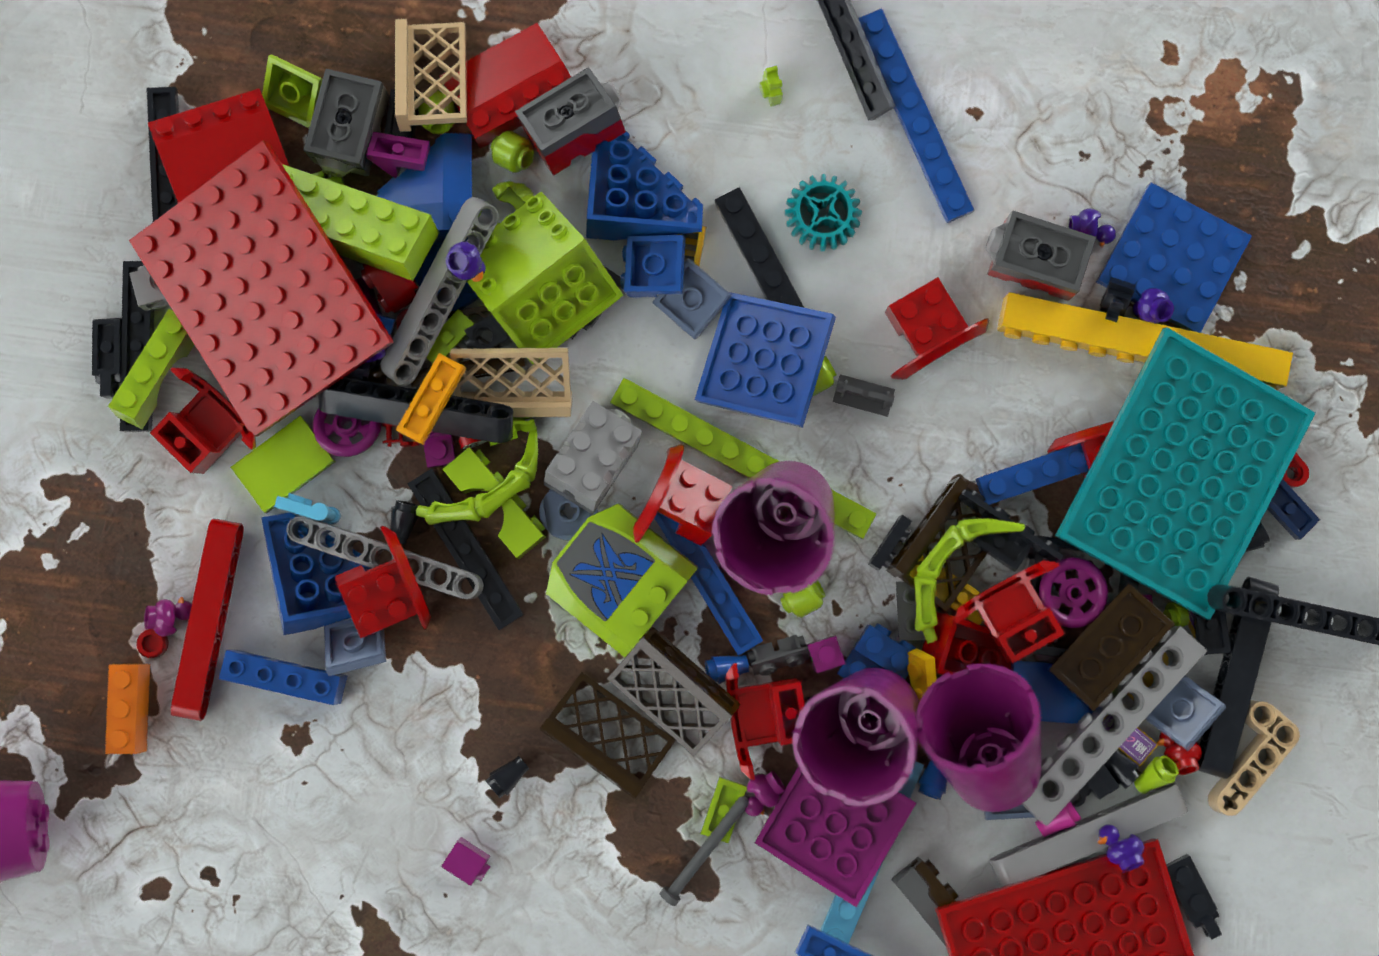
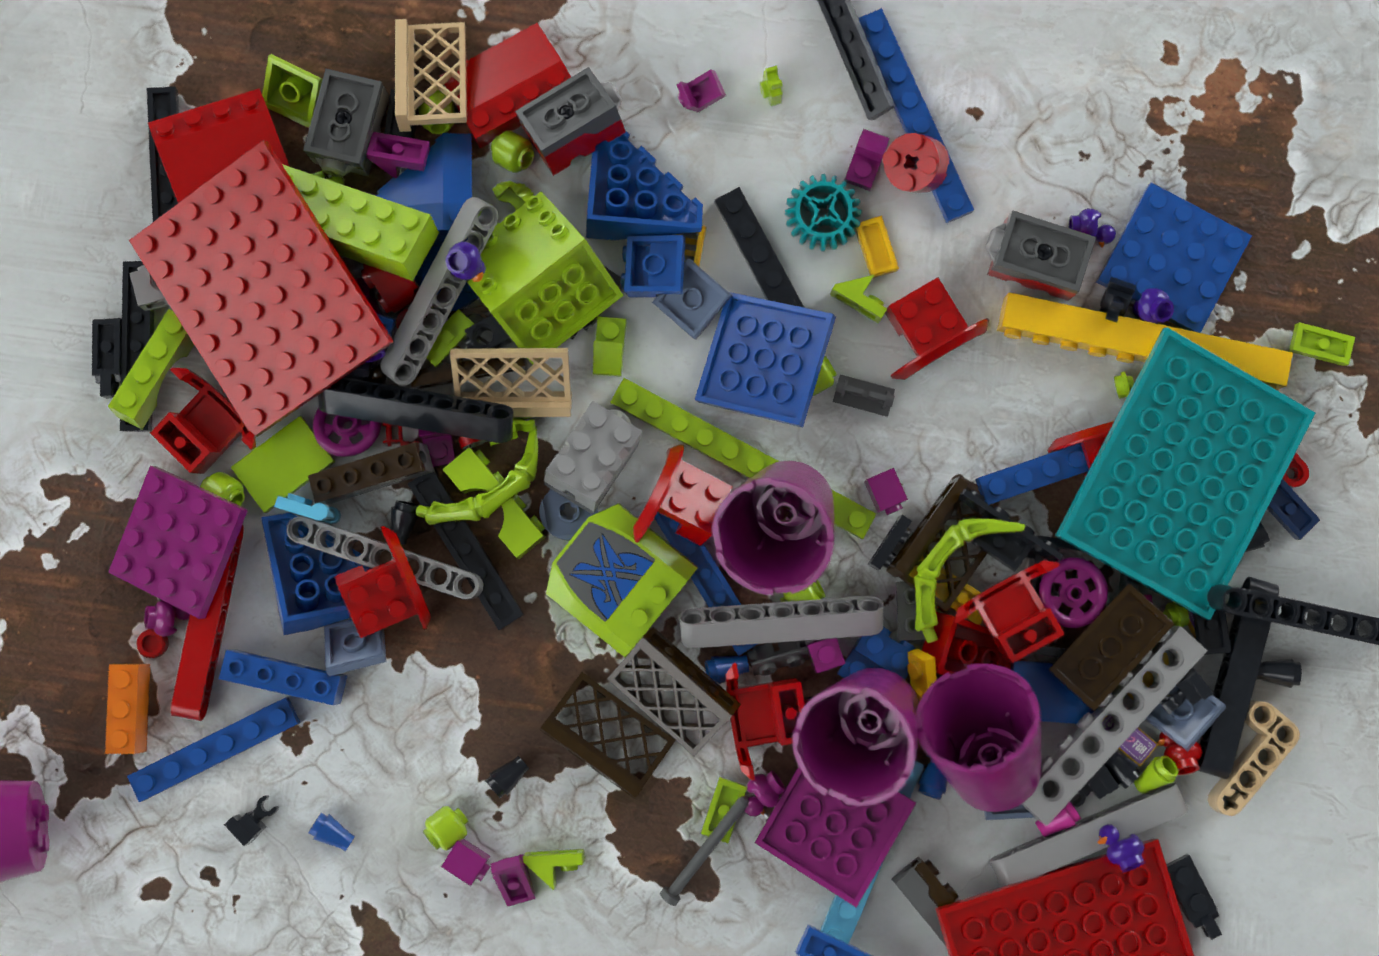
light orange tile [396,353,467,445] -> none
none -> magenta plate [108,466,248,619]
none -> blue plate [127,697,301,803]
none -> lime head [200,472,245,506]
none -> black piece [224,795,279,846]
none -> dark brown piece [308,442,434,504]
none -> blue cone [308,812,355,851]
none -> lime head [423,806,469,850]
none -> magenta slope [490,854,536,907]
none -> lime slope [523,849,585,890]
none -> lime slope [593,316,627,377]
none -> magenta bracket [676,69,726,112]
none -> light grey beam [679,596,883,648]
none -> lime slope [830,275,887,324]
none -> magenta slope [844,129,890,191]
none -> yellow tile [855,215,899,278]
none -> magenta brick [864,468,908,515]
none -> red brick [882,133,949,193]
none -> lime plate [1114,371,1134,399]
none -> black piece [1160,667,1214,714]
none -> black cone [1257,659,1302,688]
none -> lime plate [1289,322,1355,366]

